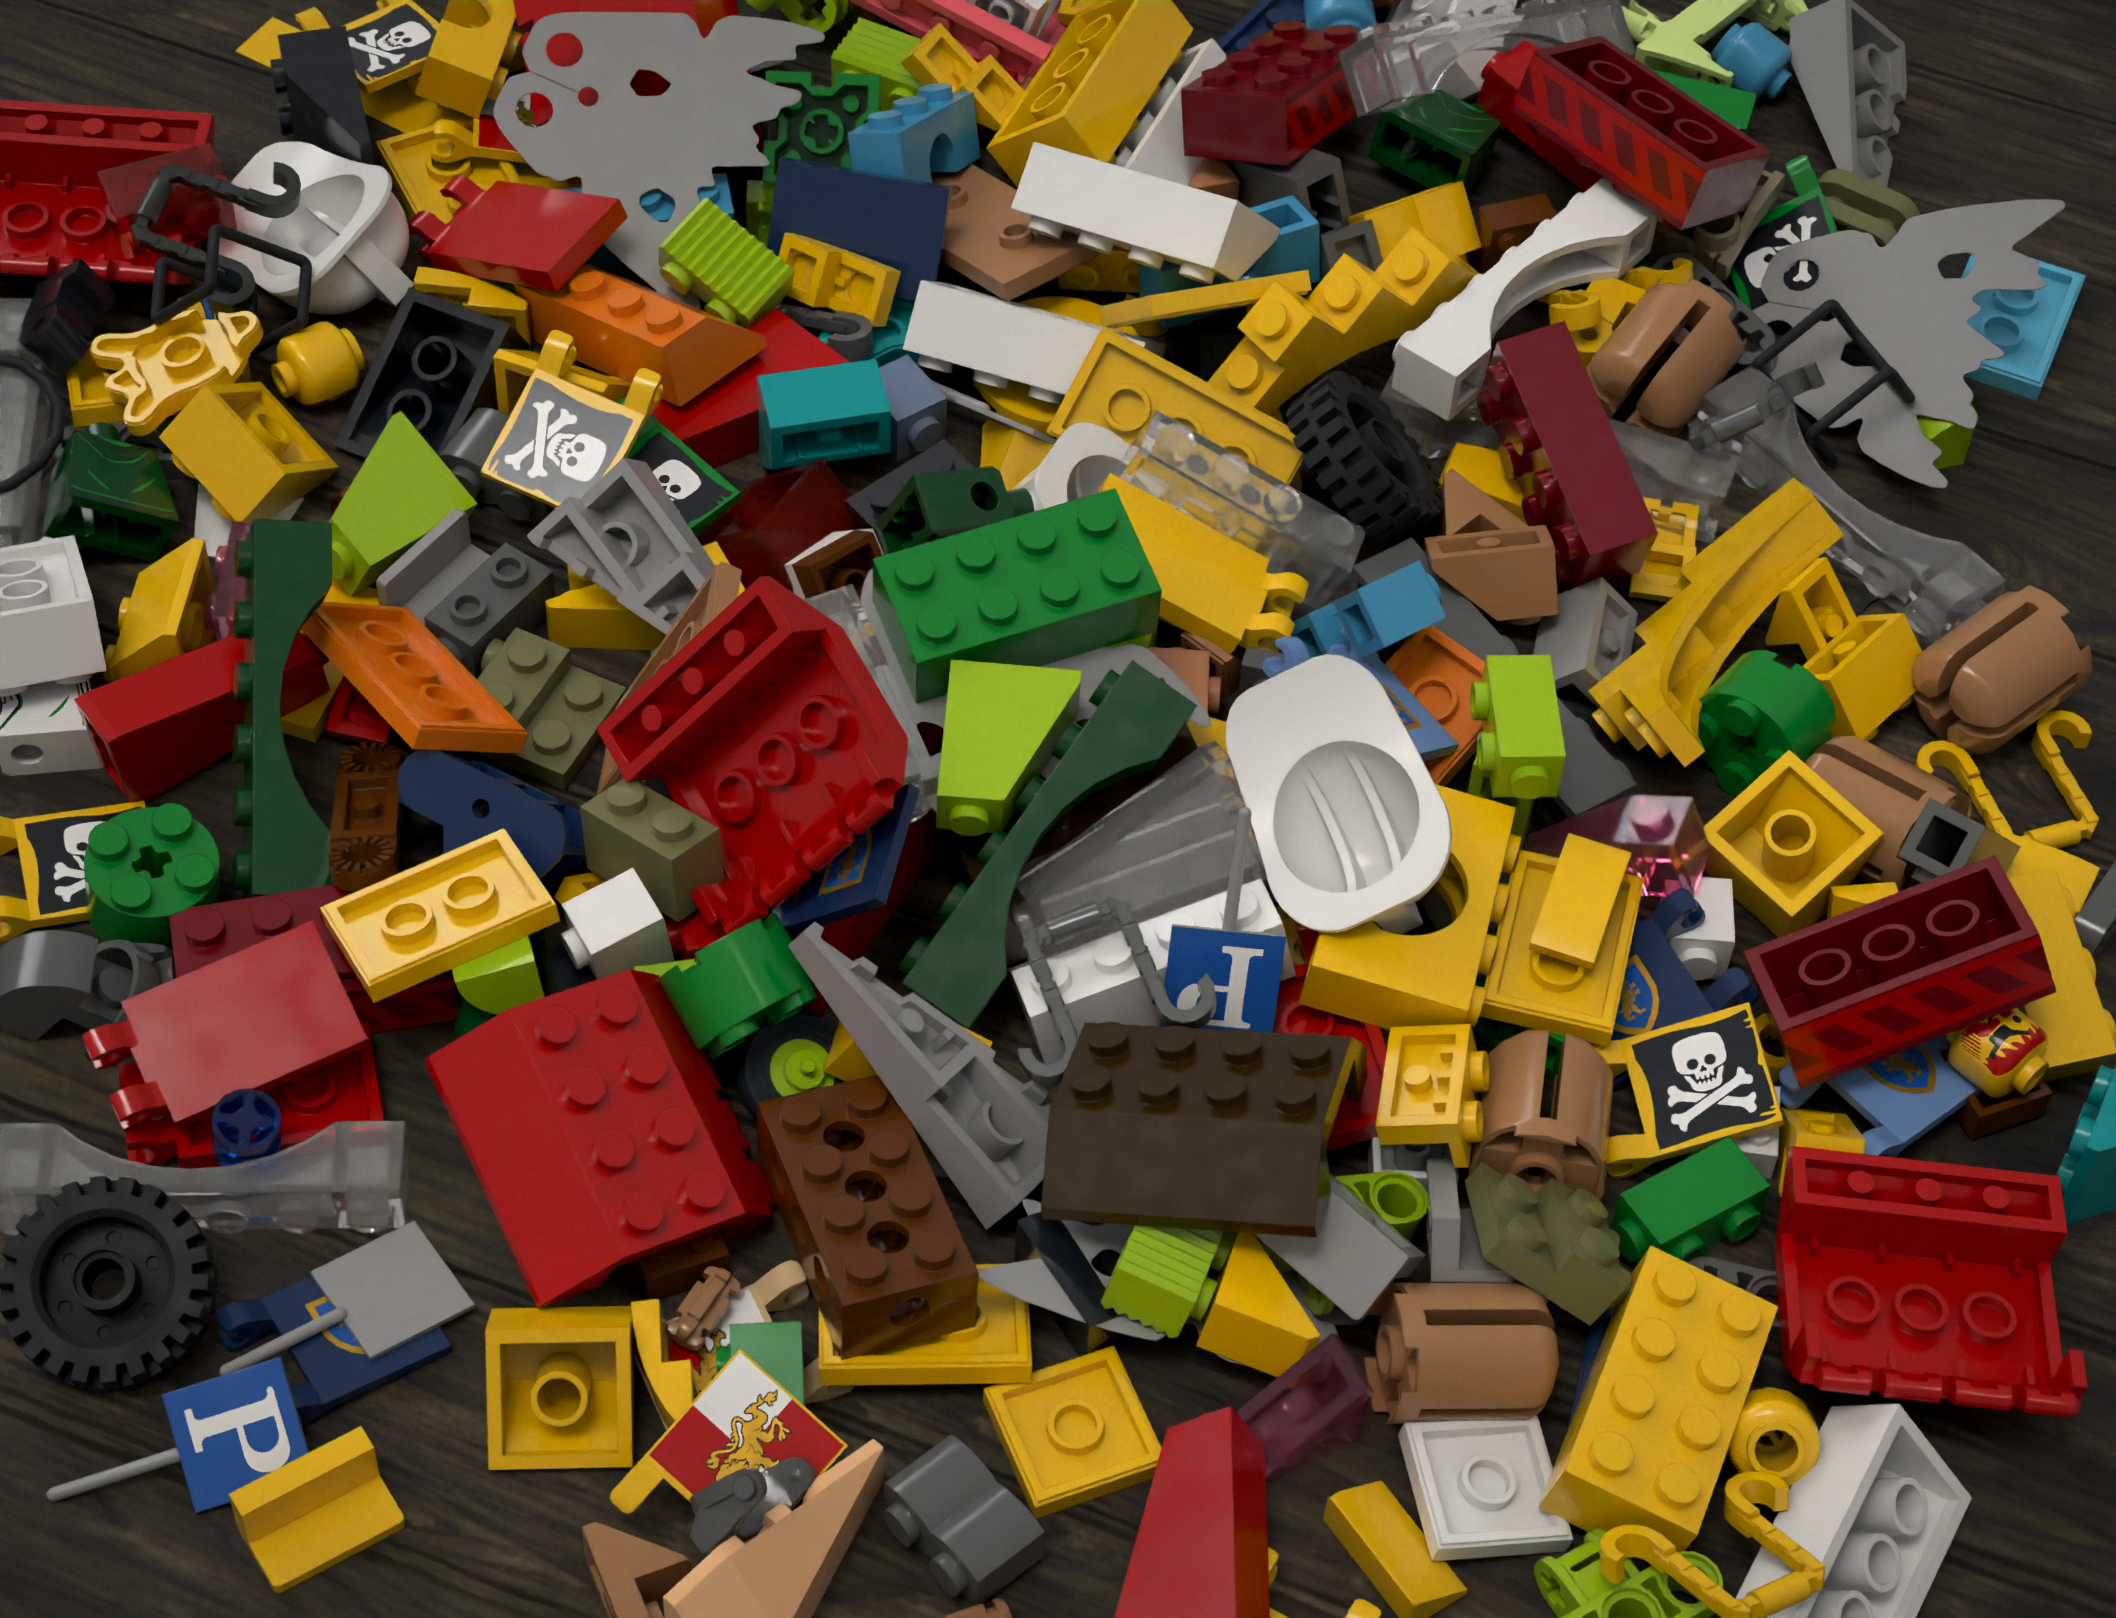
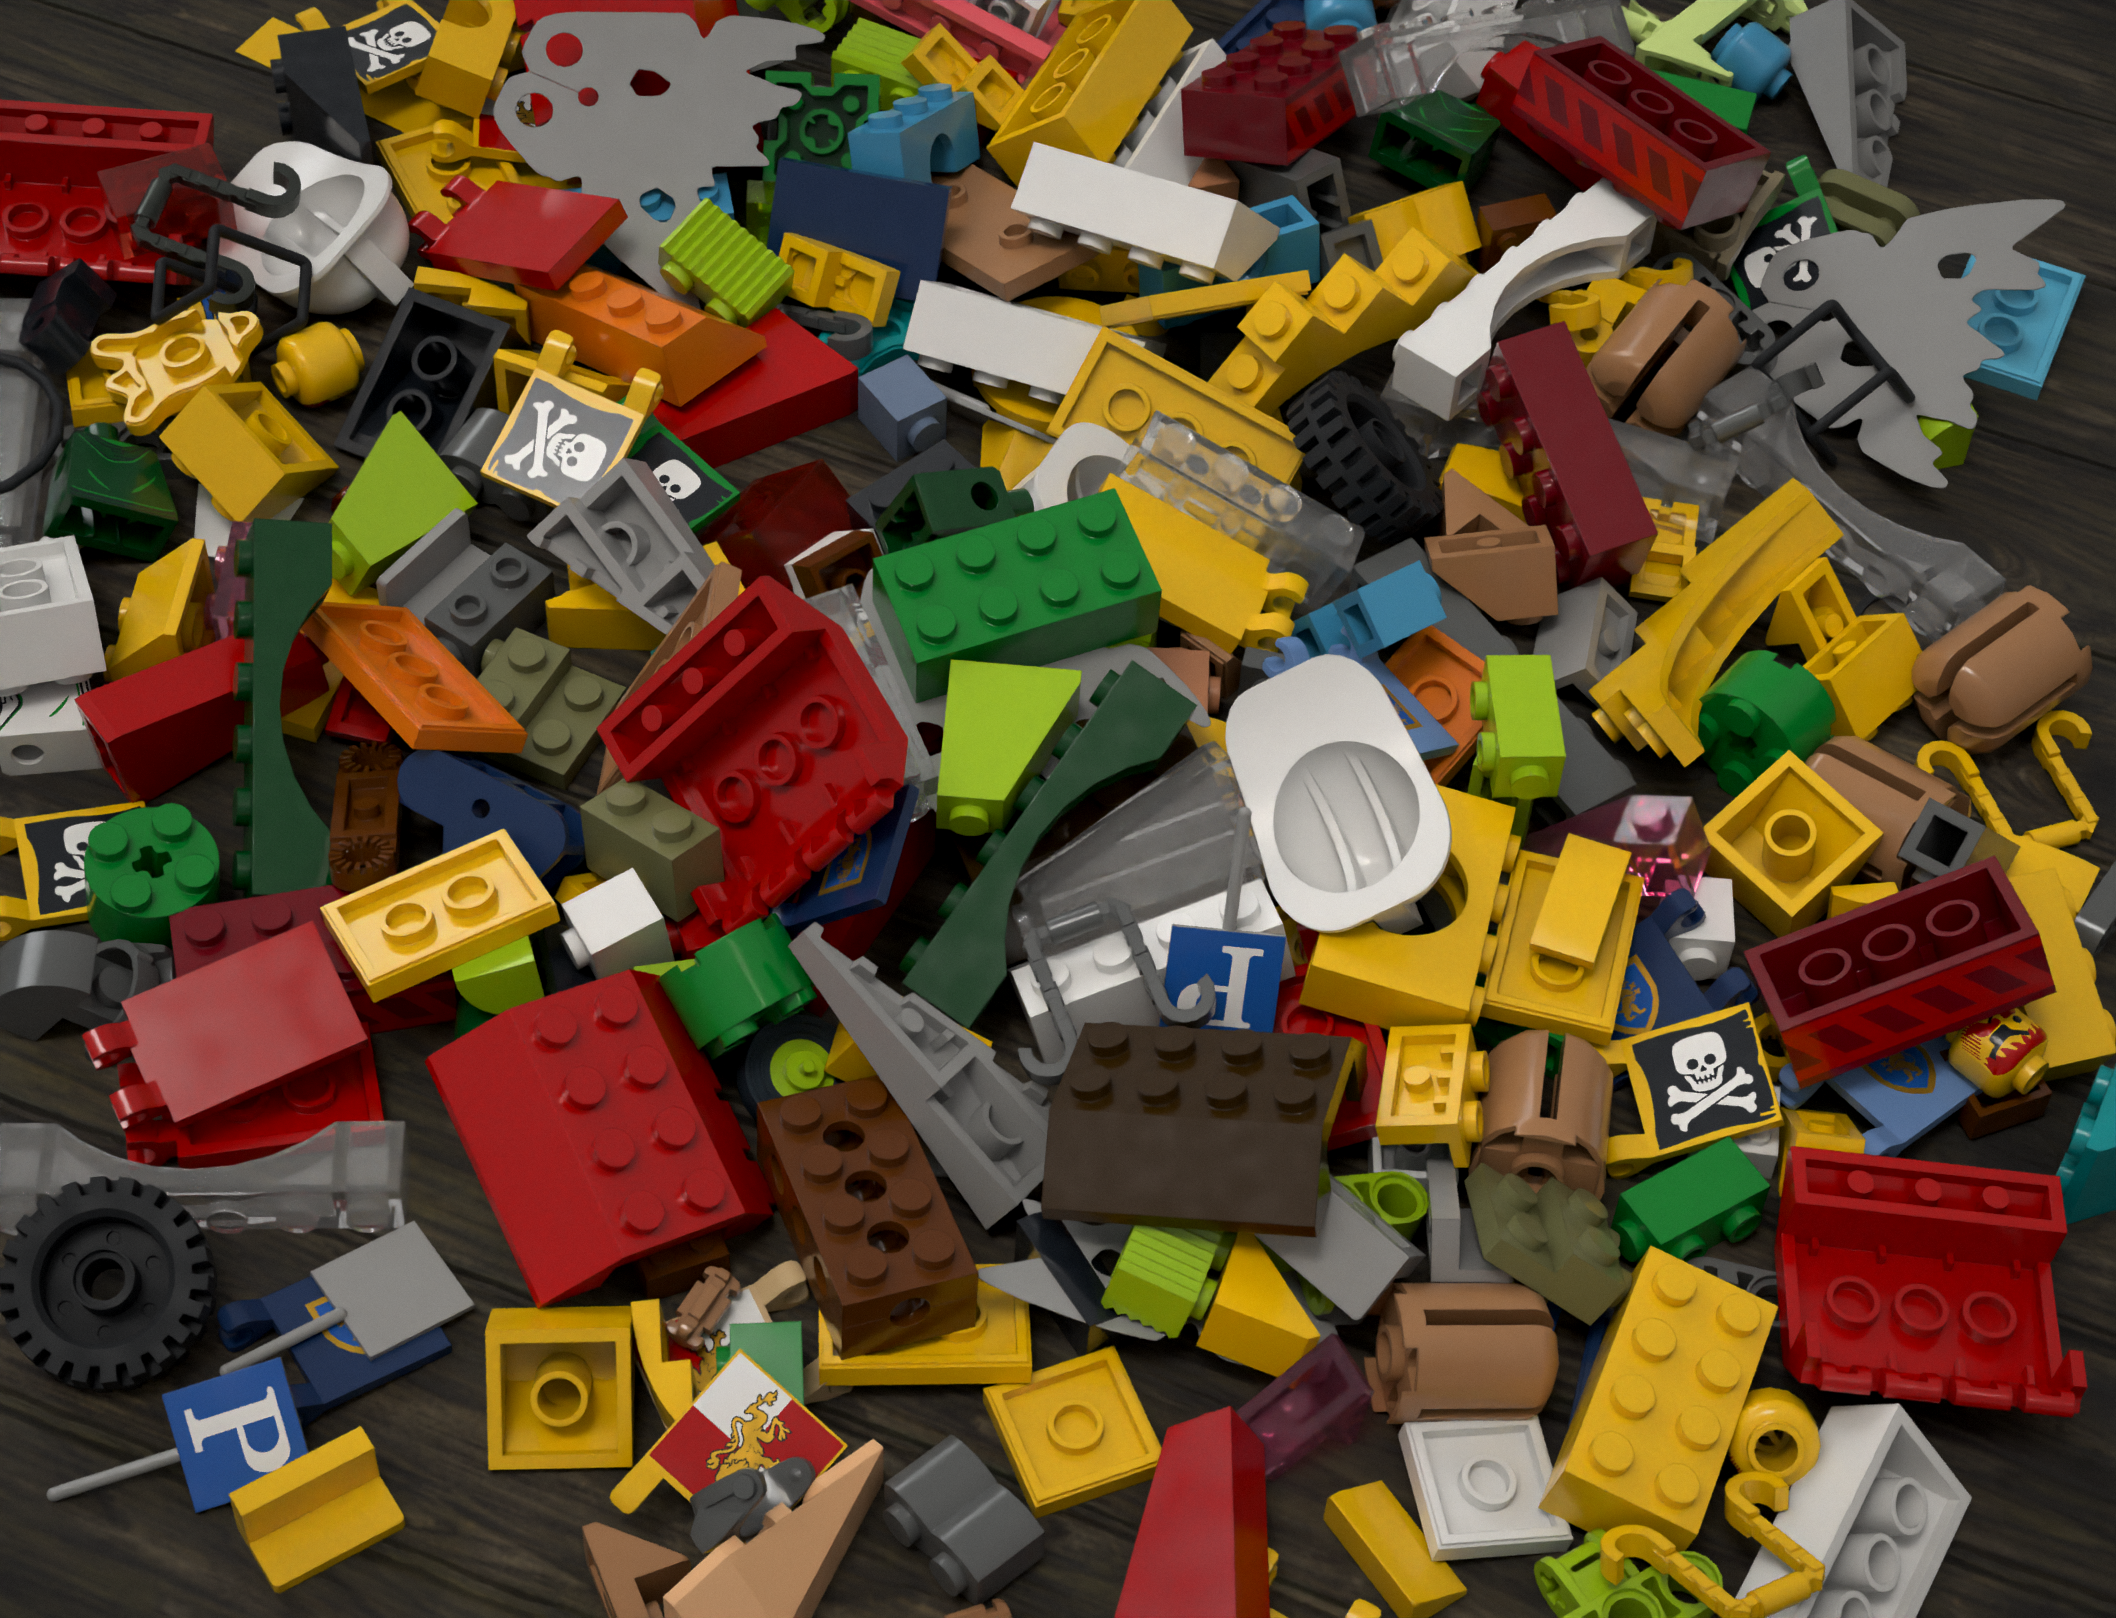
clear blue wheel [211,1088,282,1174] -> none
teal slope [757,359,891,470] -> none

